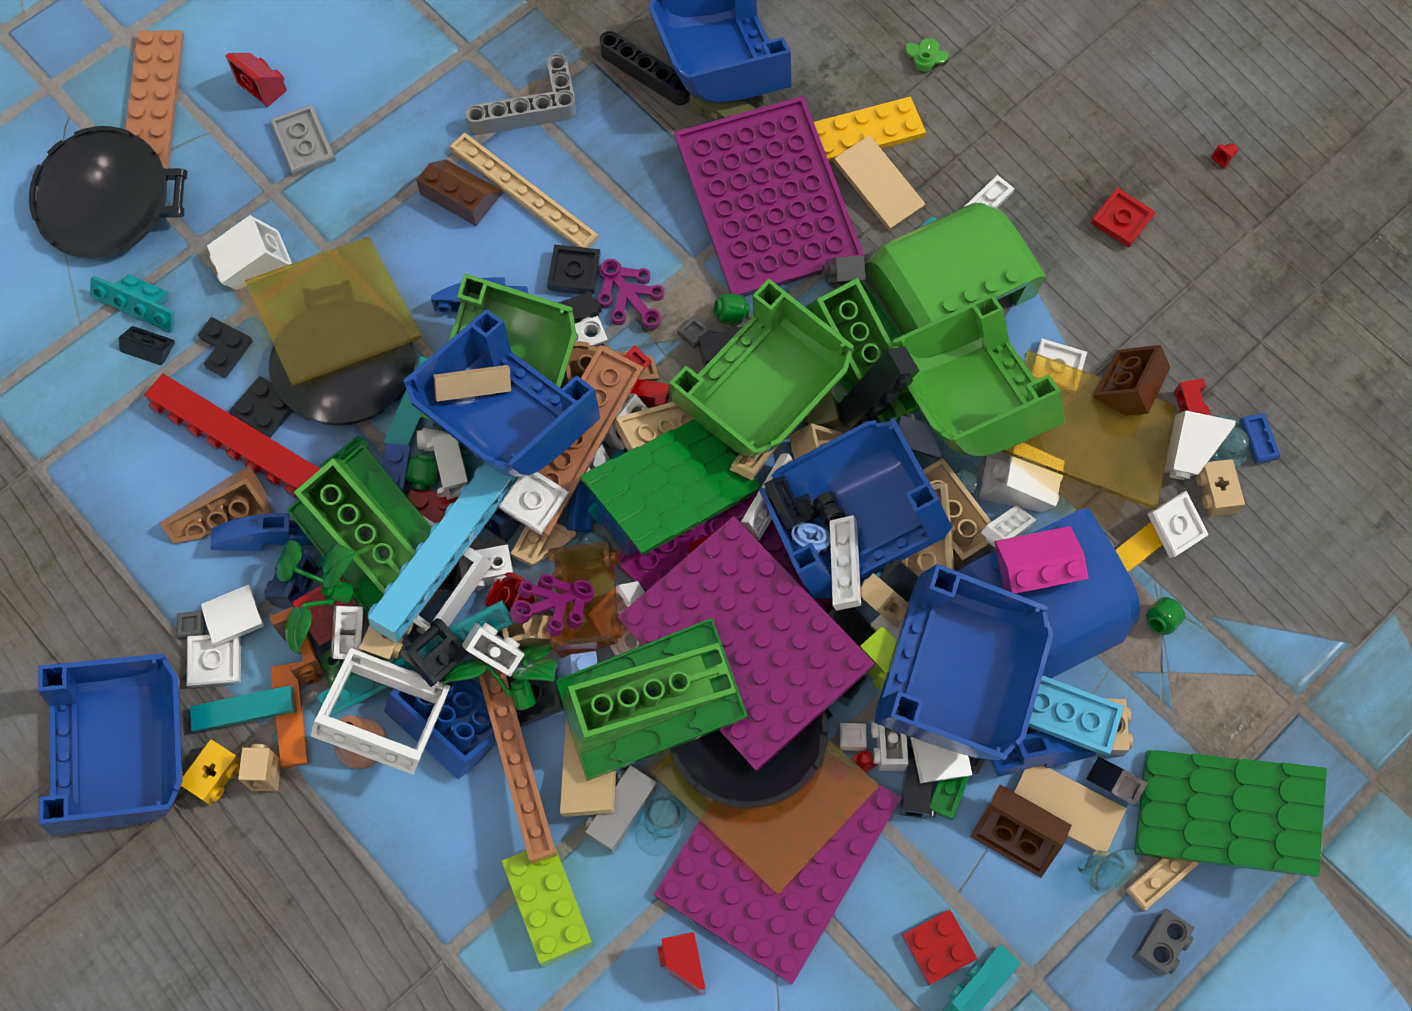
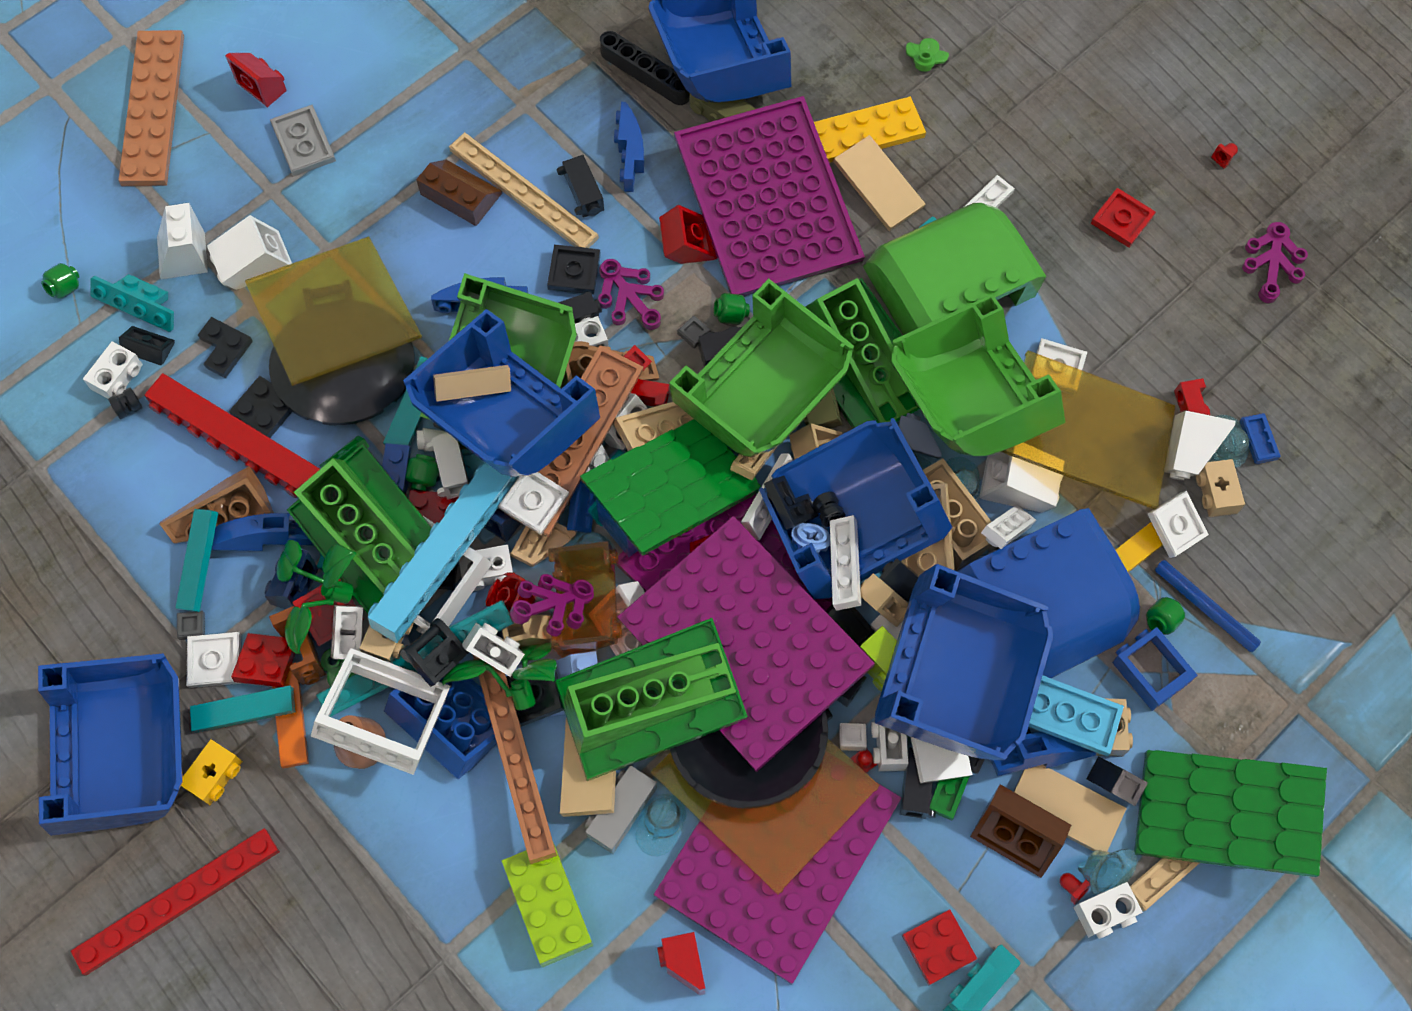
black dish [29,126,188,259] -> none
white slope [201,585,264,646] -> none
tan brick [238,744,281,792] -> none
light grey beam [465,53,576,135] -> none
dark grey brick [822,255,866,283] -> none
black brick [837,347,919,430] -> none
dark pink slope [994,526,1089,594] -> none
reddish brown slope [1093,345,1170,416] -> none
dark grey brick [1132,909,1194,977] -> none
none -> green head [41,263,79,298]
none -> red plate [71,828,280,976]
none -> white brick [83,342,143,399]
none -> black wheel [108,387,143,420]
none -> white slope [157,203,208,280]
none -> teal tile [175,509,218,612]
none -> red plate [231,633,296,687]
none -> black brick [556,155,604,218]
none -> blue slope [614,102,644,192]
none -> red slope [659,205,717,264]
none -> red piece [1059,873,1091,905]
none -> white brick [1073,882,1143,939]
none -> blue window [1112,627,1198,711]
none -> blue axle [1155,560,1261,652]
none -> magenta plant [1242,222,1308,303]

